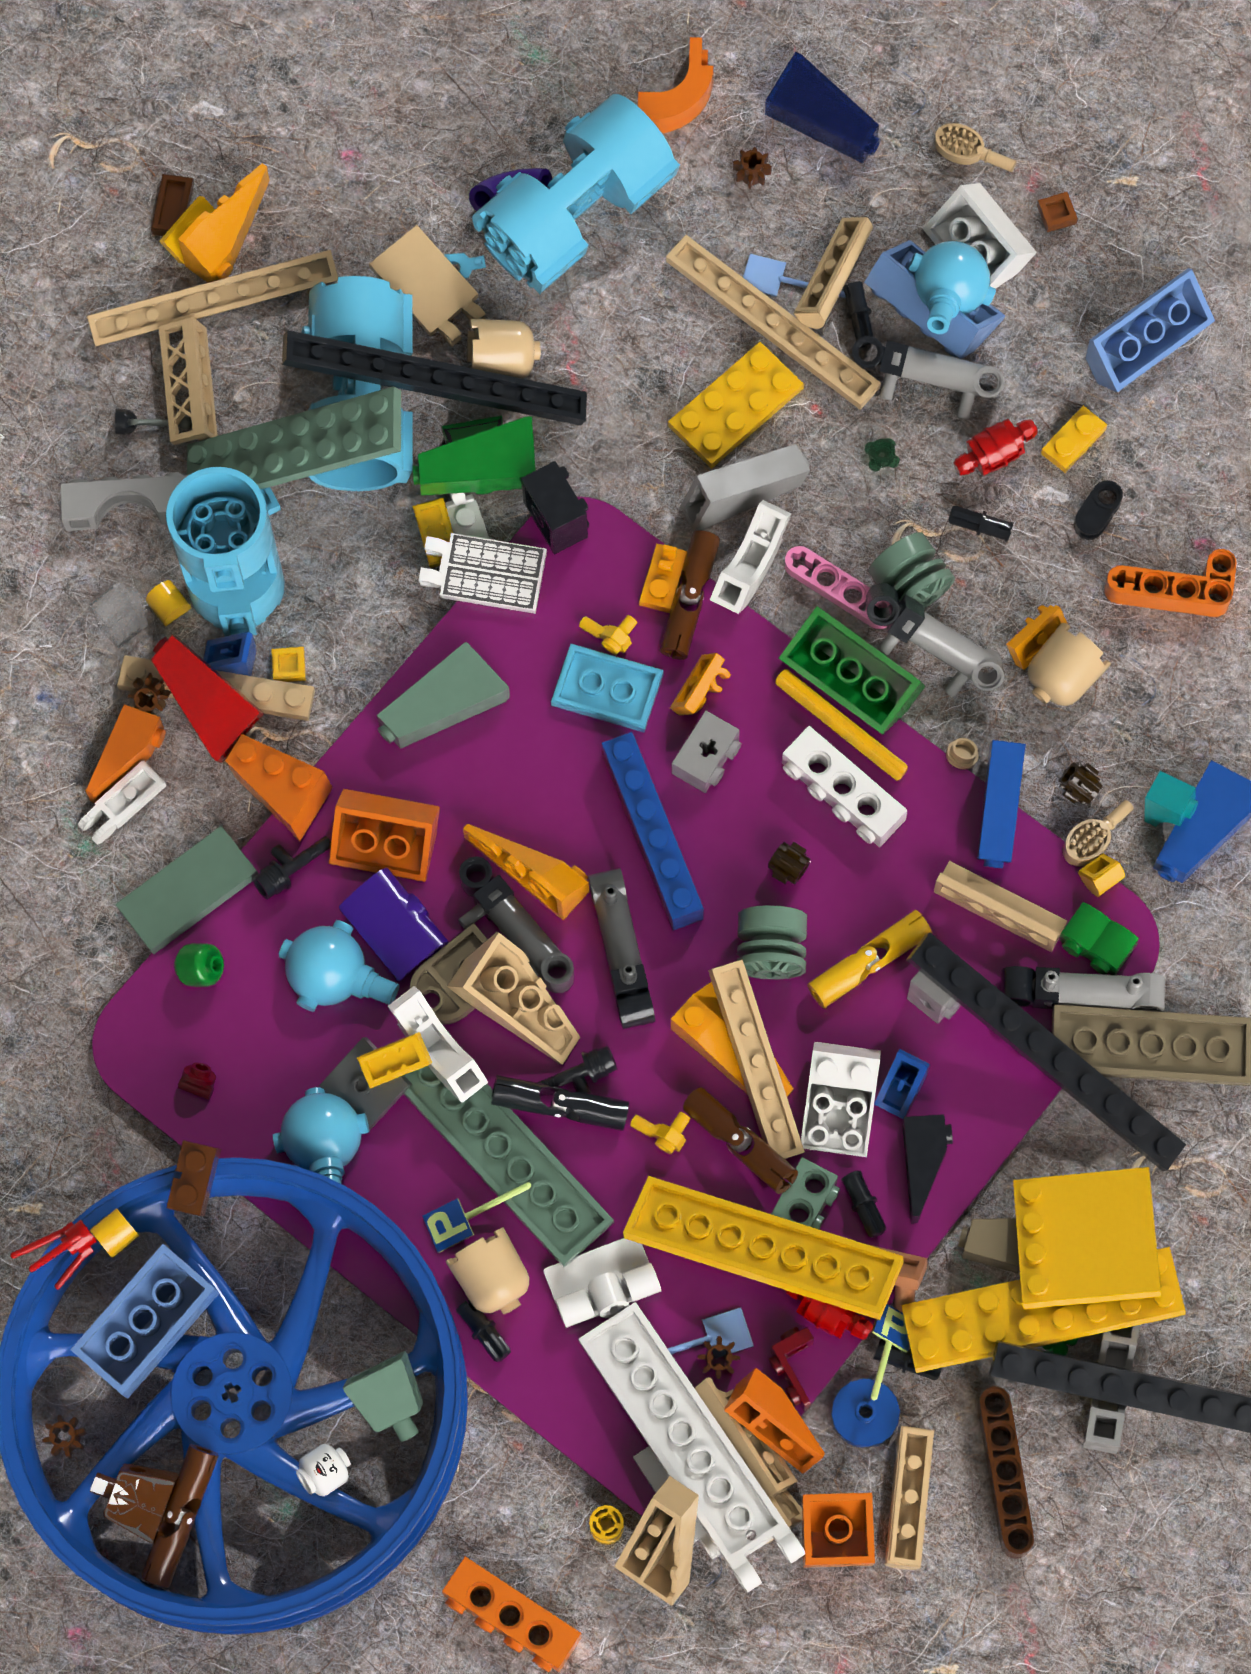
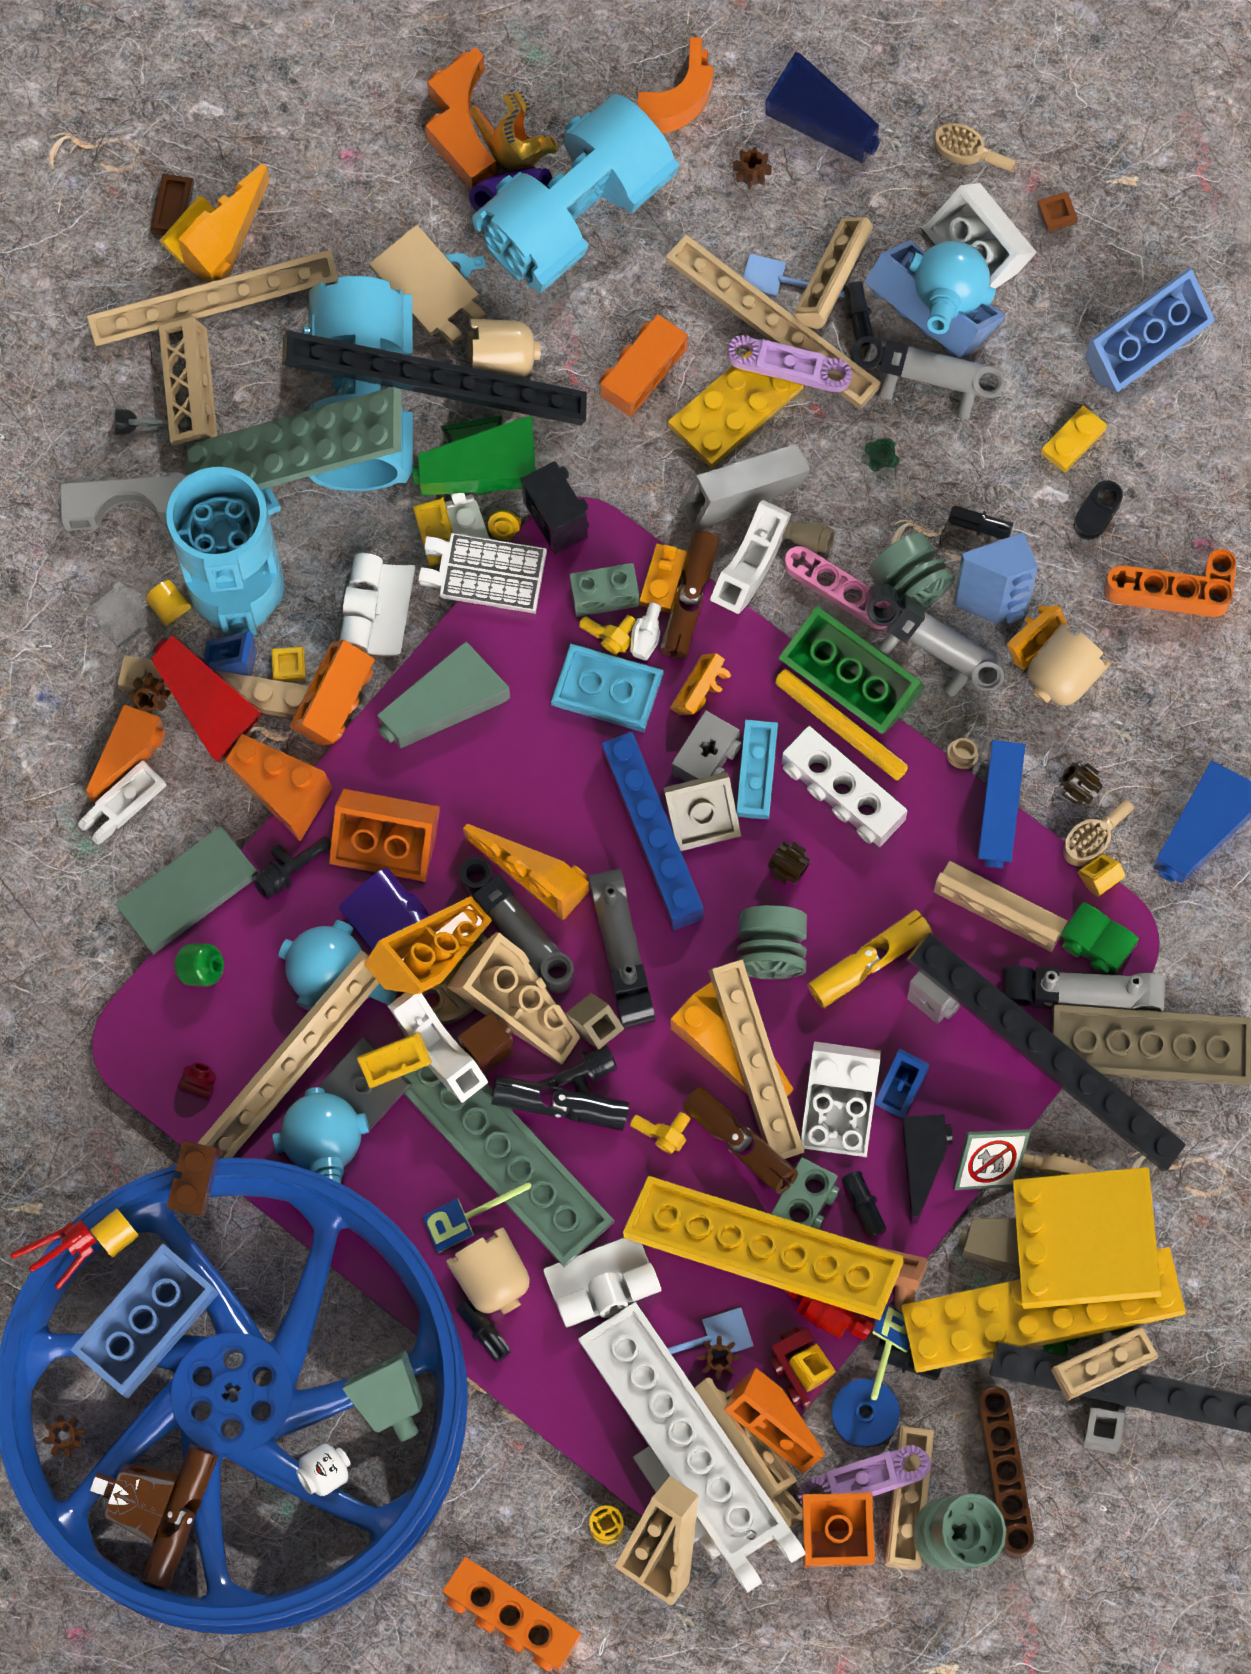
red piece [953,419,1038,476] -> none
teal arch [1144,771,1198,827] -> none
none -> tan plate [198,950,379,1158]
none -> orange brick [289,640,376,746]
none -> white panel [339,553,415,656]
none -> light orange wedge [364,896,492,994]
none -> orange arch [425,47,497,189]
none -> reddish brown brick [458,1013,514,1076]
none -> pearl gold piece [470,90,559,171]
none -> yellow plate [488,510,522,541]
none -> dark tan brick [566,993,624,1050]
none -> sand green brick [569,563,639,617]
none -> orange brick [599,314,688,417]
none -> white piece [630,603,661,661]
none -> plate [663,772,741,851]
none -> lavender plate [727,335,852,392]
none -> medium azure plate [737,720,778,820]
none -> dark tan cone [785,521,835,555]
none -> yellow brick [788,1344,836,1392]
none -> lavender plate [798,1445,931,1505]
none -> sand green wheel [913,1493,1006,1571]
none -> piece [952,1129,1030,1190]
none -> medium blue slope [953,532,1038,624]
none -> tan piece [1021,1153,1097,1176]
none -> tan tile [1051,1326,1159,1401]

